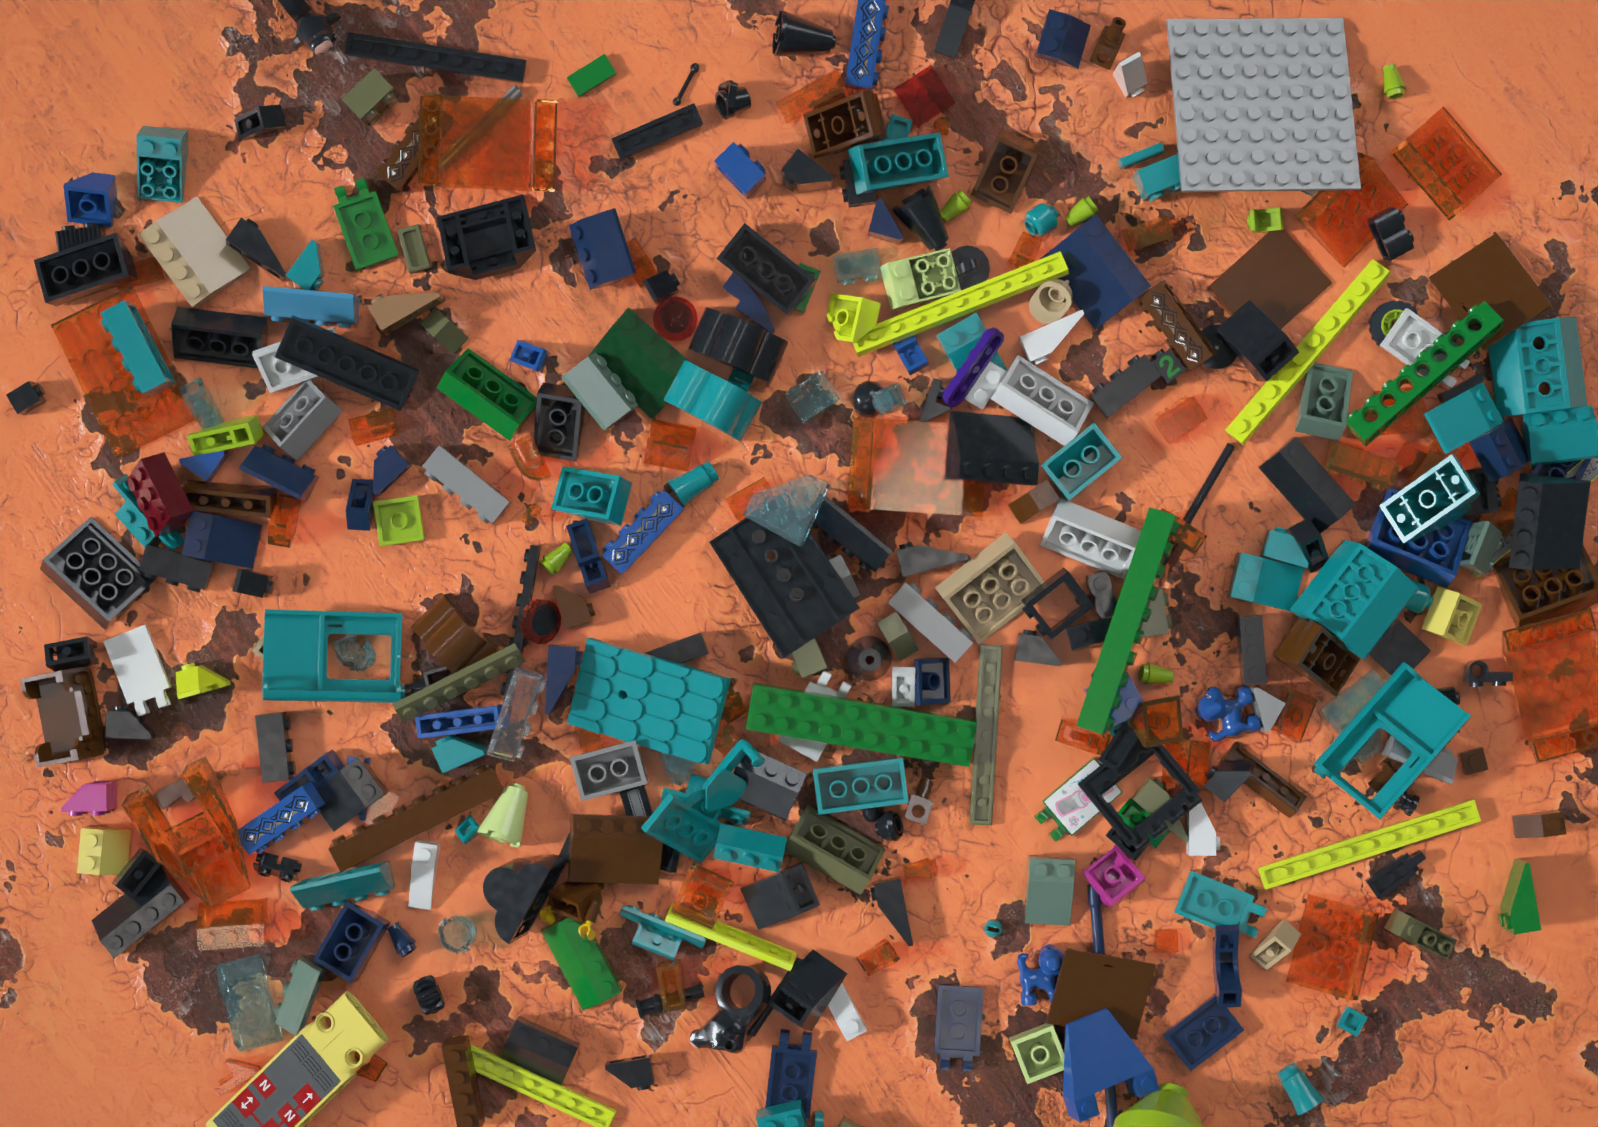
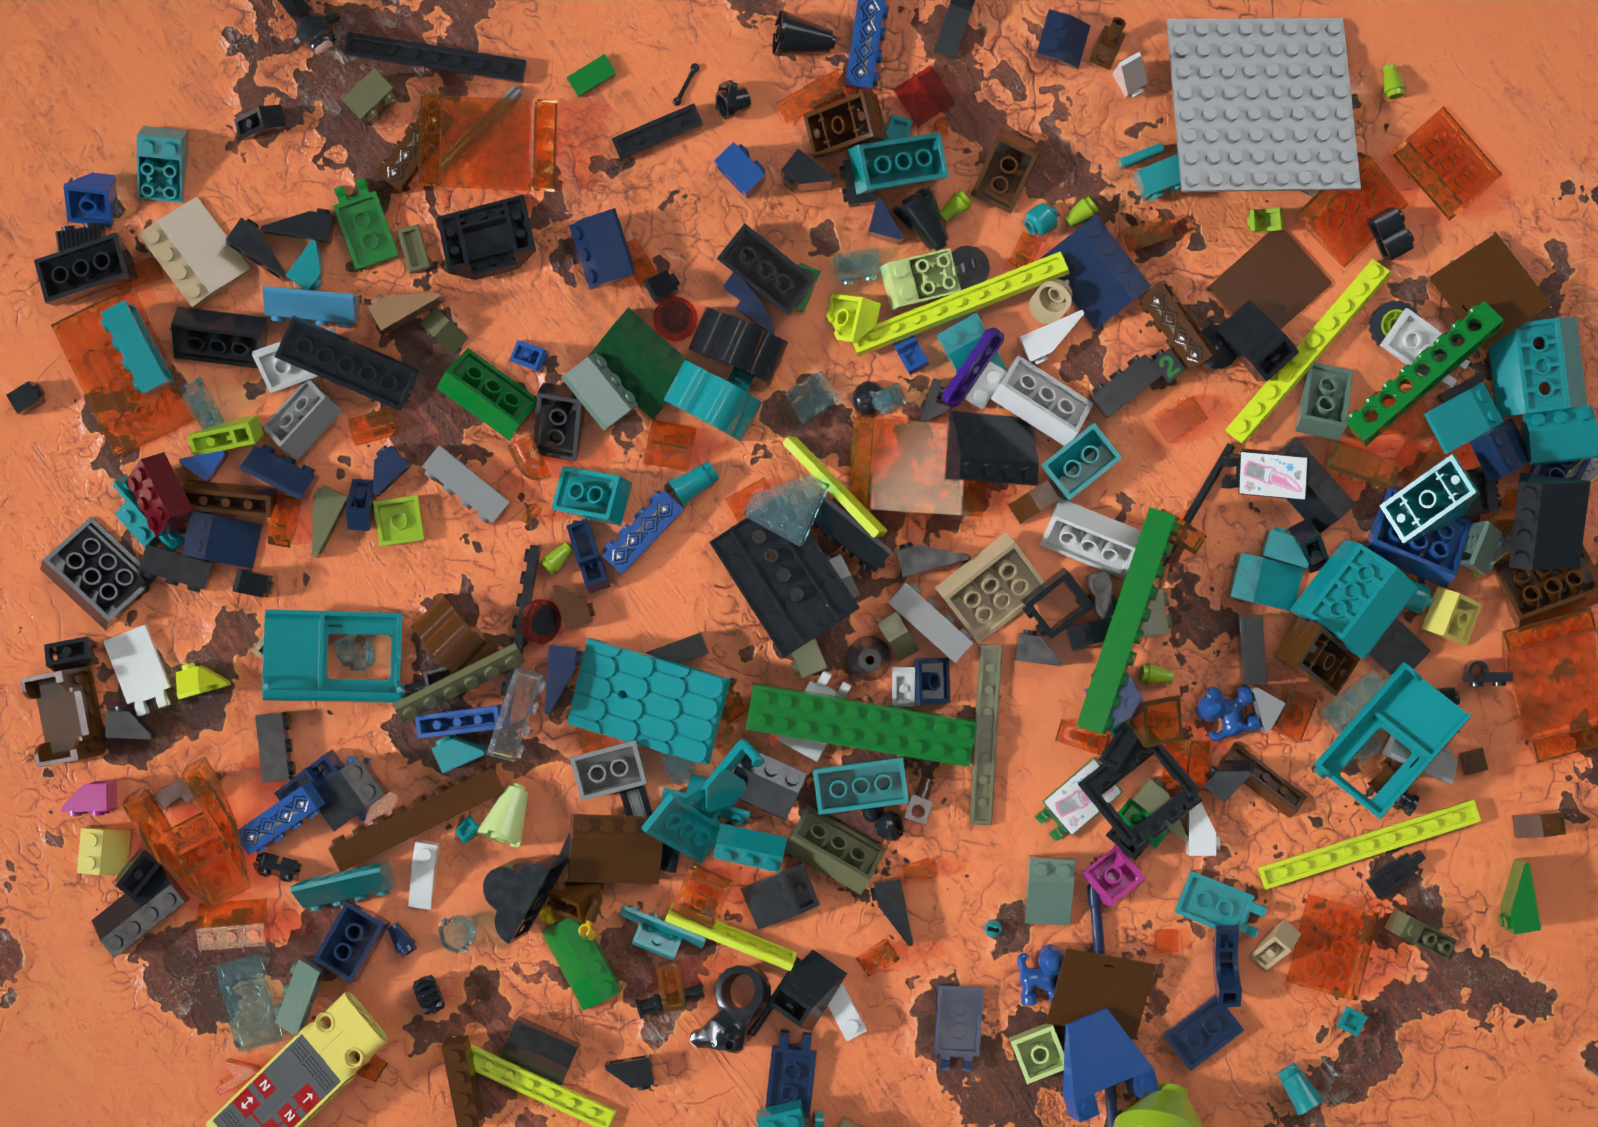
none -> black slope [261,208,336,244]
none -> olive slope [312,485,348,558]
none -> neon yellow tile [783,437,888,538]
none -> tile [1222,448,1310,500]

